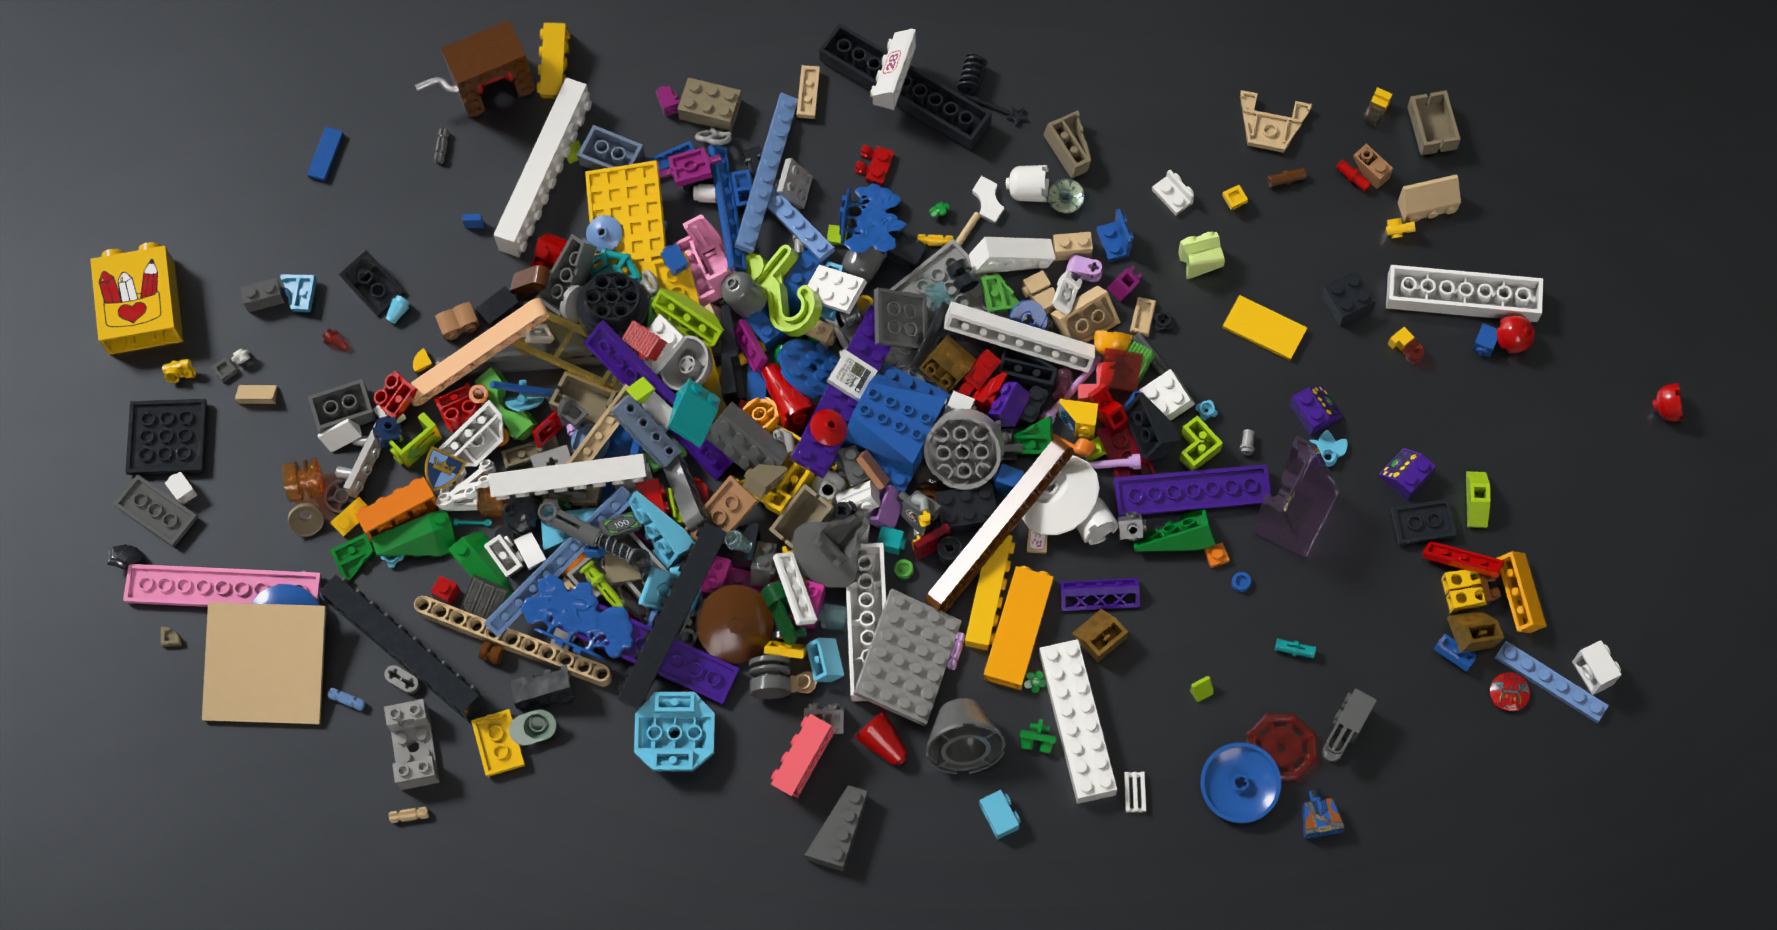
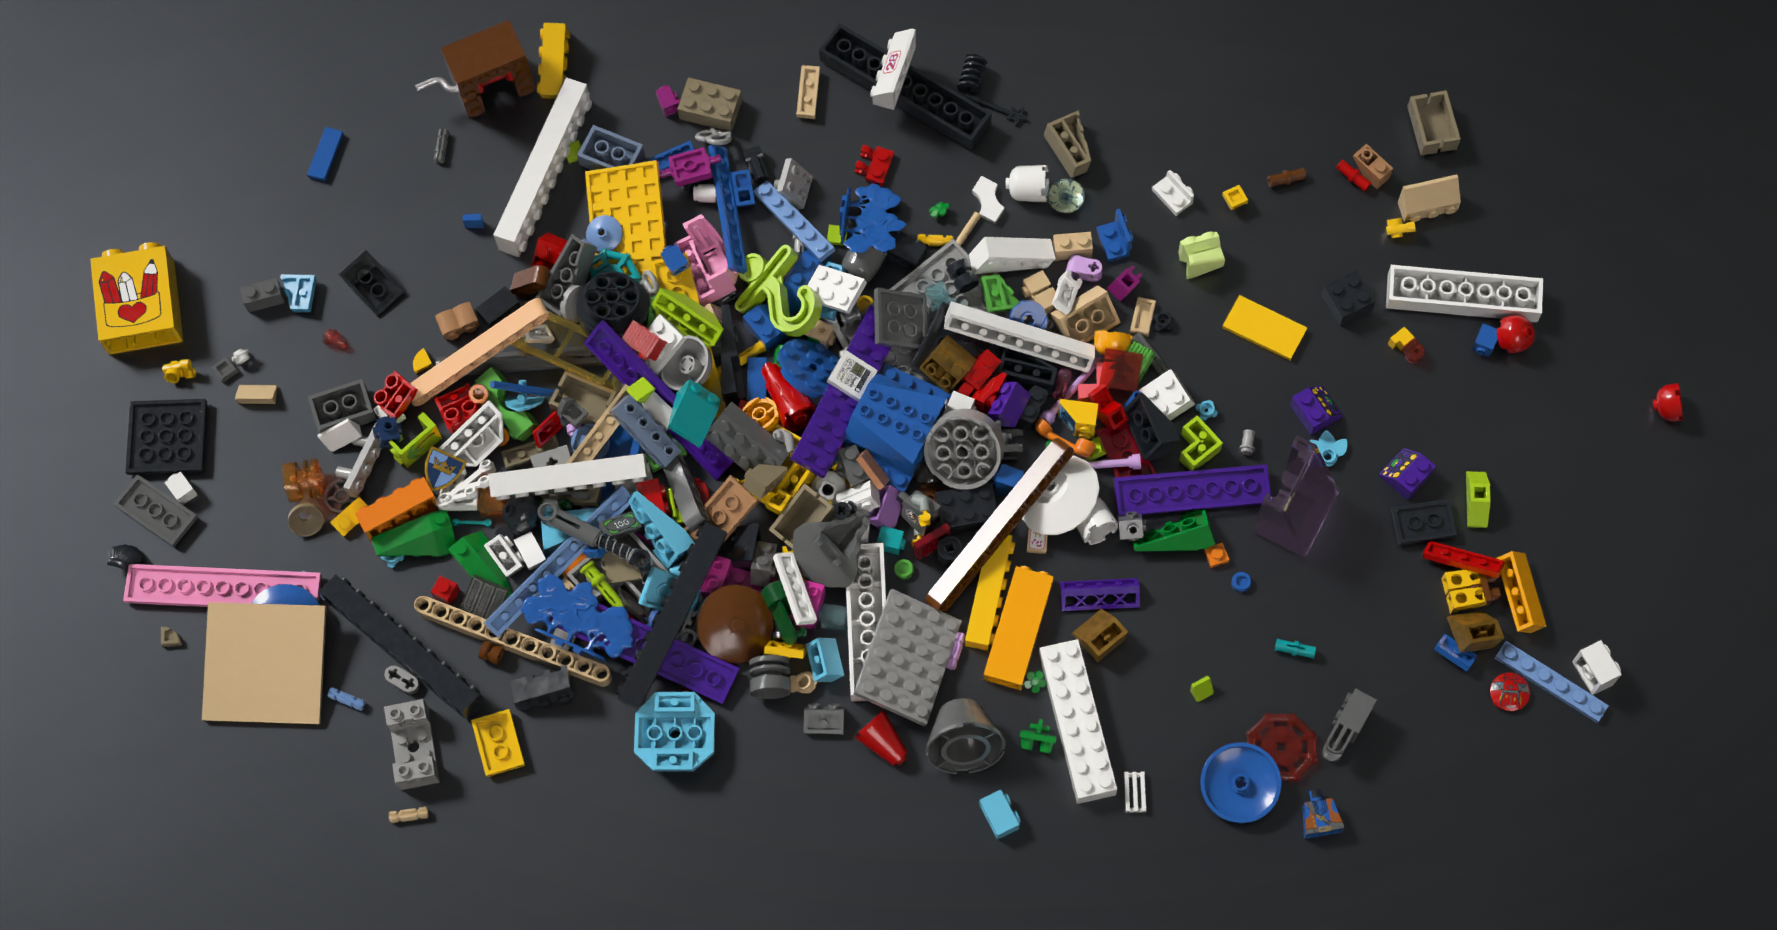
green wing [330,533,374,582] -> none
medium azure cone [385,295,410,324] -> none
sand green piece [509,710,556,745] -> none
dark grey cylinder [721,271,767,318] -> none
clear light blue cone [725,530,752,553] -> none
medium blue plate [734,93,798,254] -> none
magenta plate [734,319,768,373] -> none
coral brick [771,714,837,798] -> none
dark grey wedge [805,785,868,872] -> none
red dish [810,409,847,447] -> none
green wing [1014,416,1053,454] -> none
tan wing [1240,90,1312,153] -> none
leg [1362,87,1392,126] -> none

